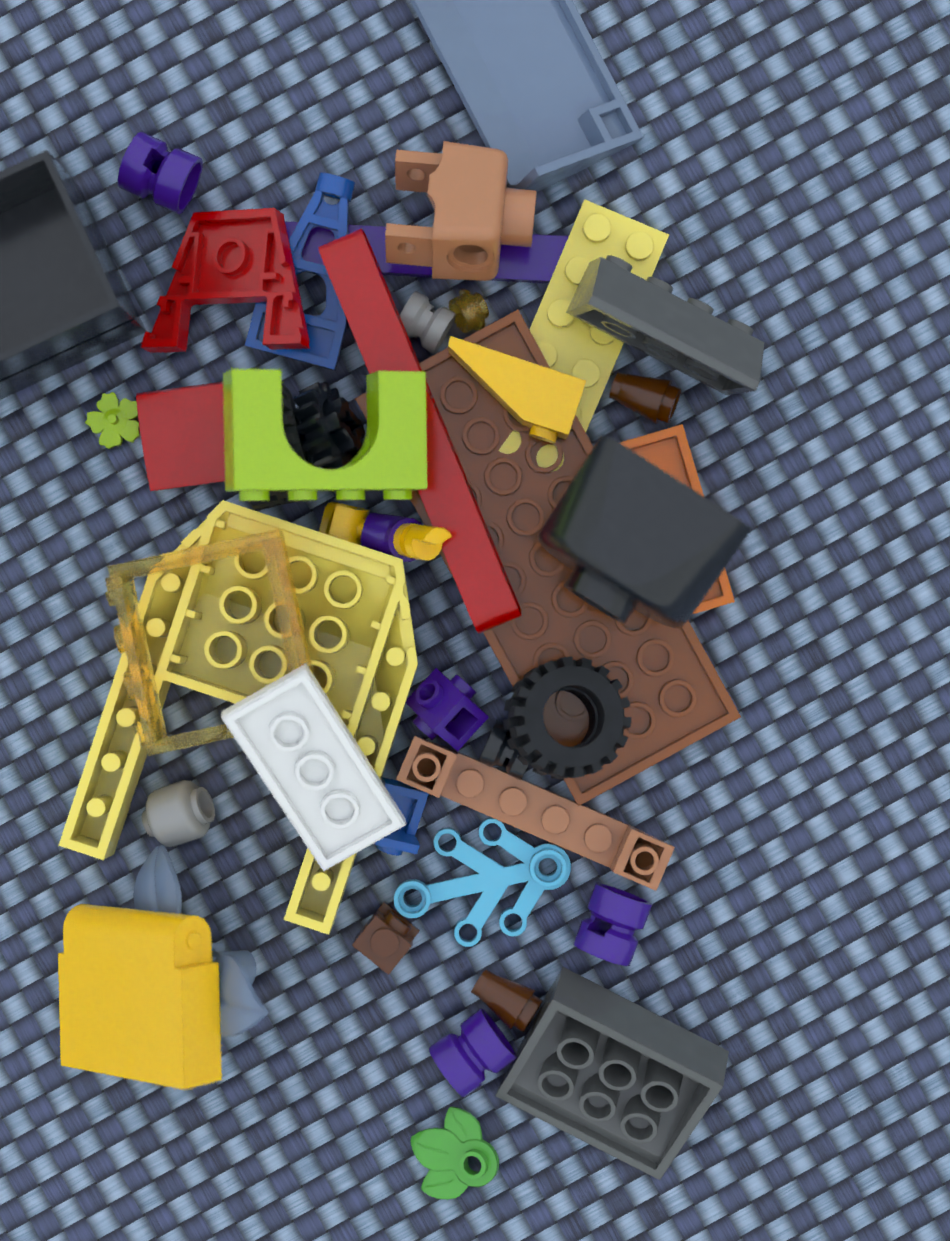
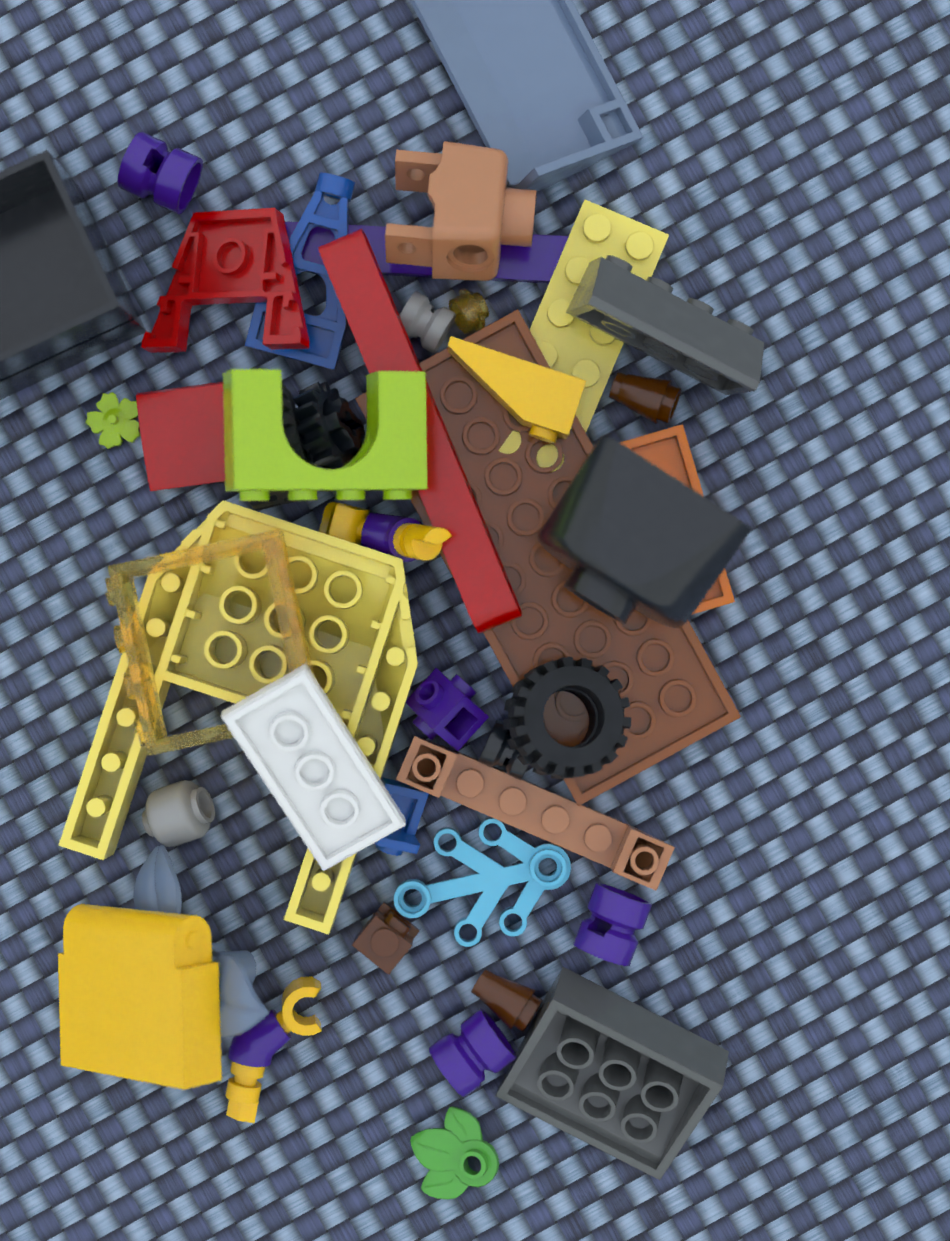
none -> yellow piece [225,977,322,1123]

